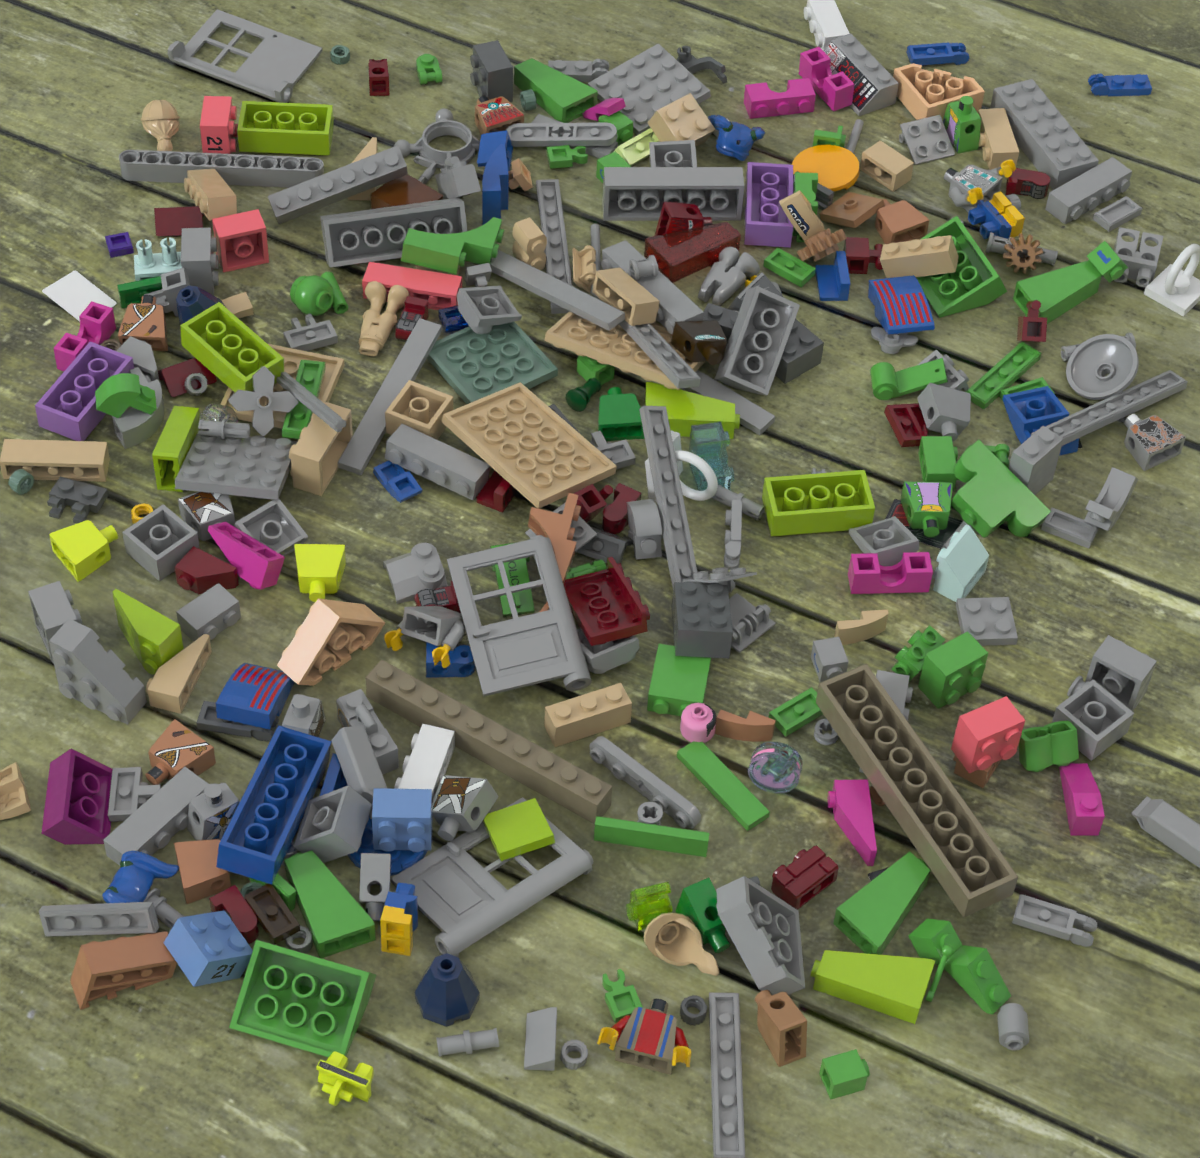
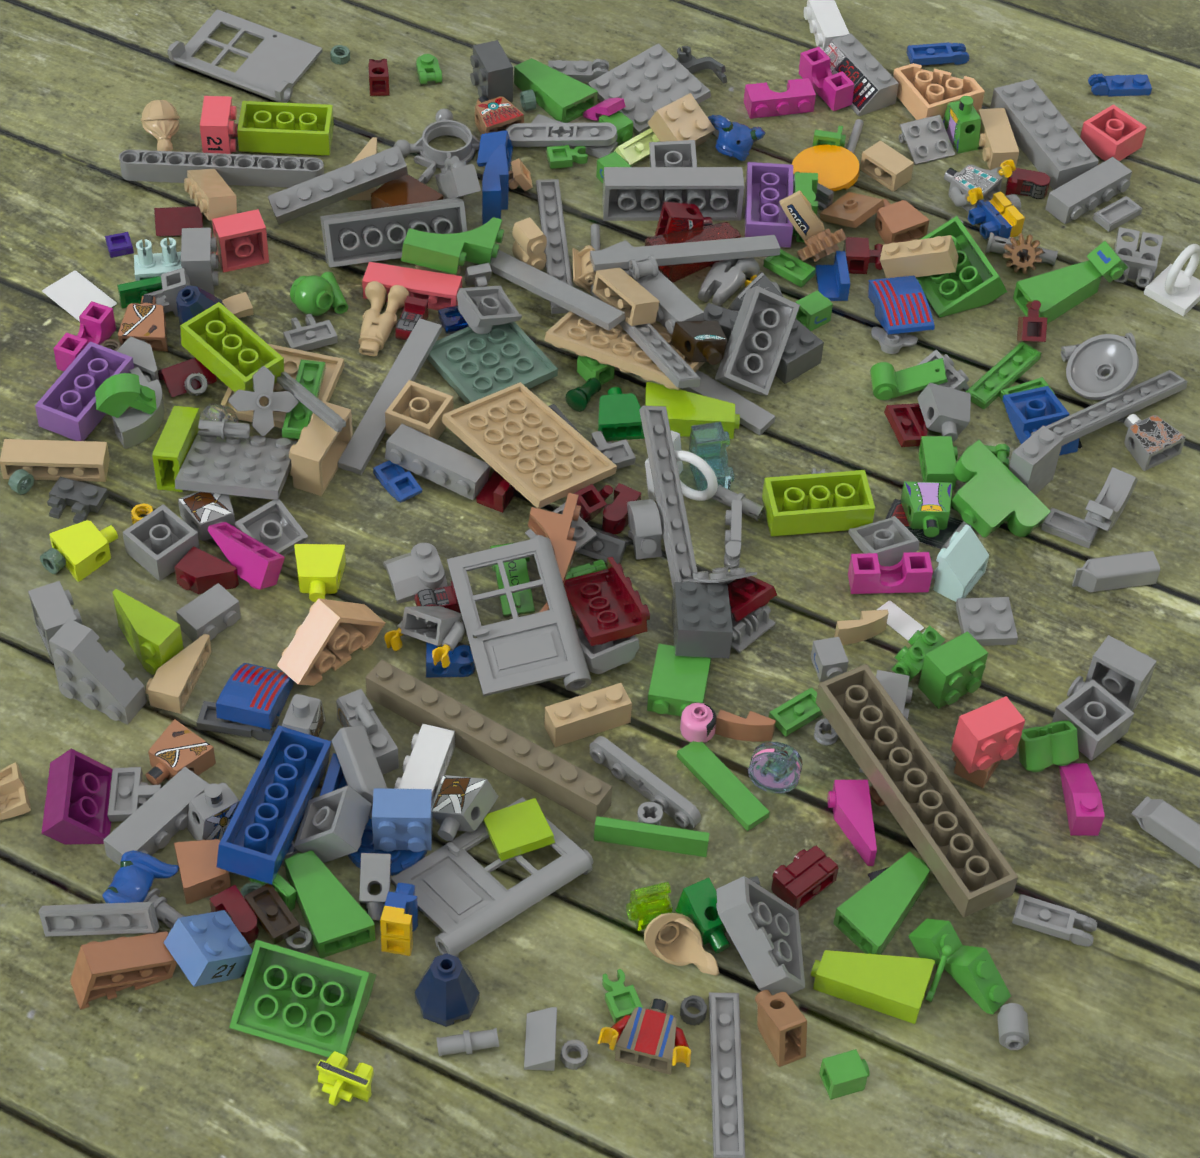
none -> sand green axle [40,548,66,574]
none -> light grey tile [590,235,780,272]
none -> dark red wing [727,576,777,622]
none -> bright green brick [795,290,833,331]
none -> white sticker [877,601,924,640]
none -> light grey piece [1072,551,1160,592]
none -> coral brick [1080,104,1147,161]

